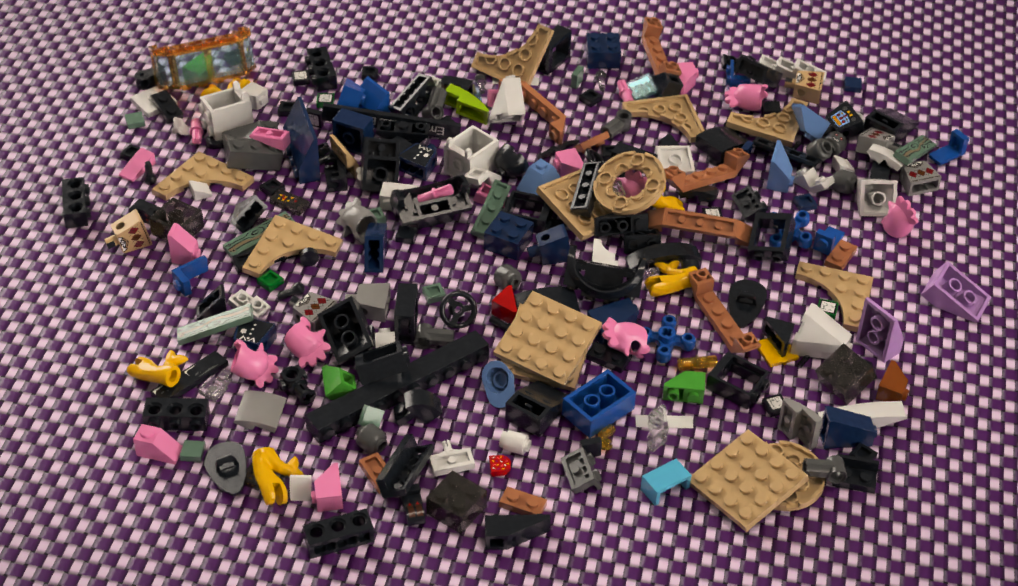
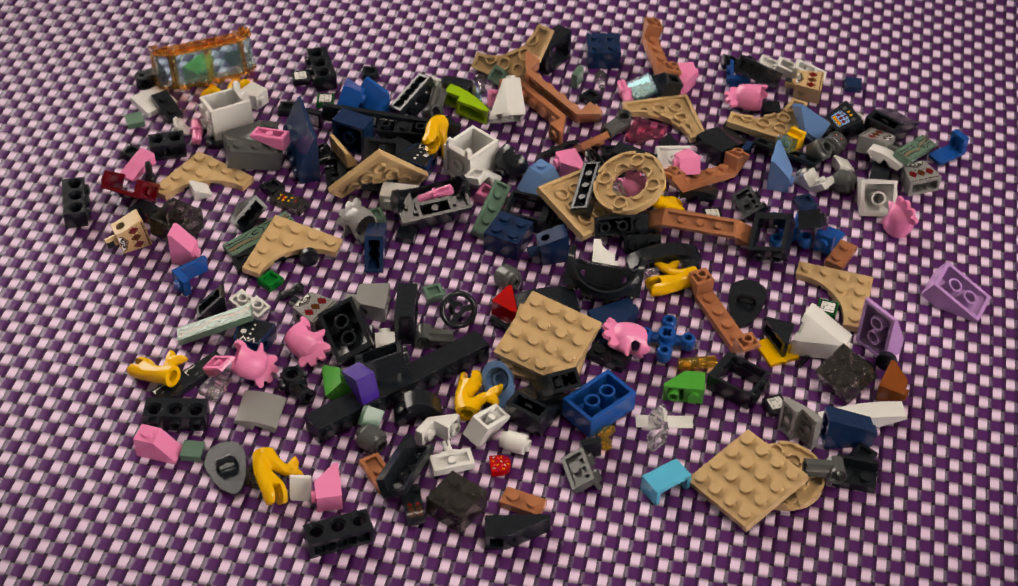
none -> dark red panel [100,170,160,202]
none -> black brick [148,130,187,161]
none -> bright pink slope [202,355,235,379]
none -> tan plate [328,149,429,198]
none -> dark purple slope [341,362,380,406]
none -> white slope [415,413,461,446]
none -> yellow piece [421,115,449,159]
none -> yellow piece [454,370,503,421]
none -> white slope [463,403,511,447]
none -> sand green tile [487,64,510,86]
none -> nougat slope [525,50,603,123]
none -> black brick [531,367,582,400]
none -> clear pink tile [624,117,668,146]
none -> bright pink slope [672,148,701,175]
none -> leg [774,126,806,153]
none -> black slope [797,208,827,230]
none -> black tile [876,351,897,371]

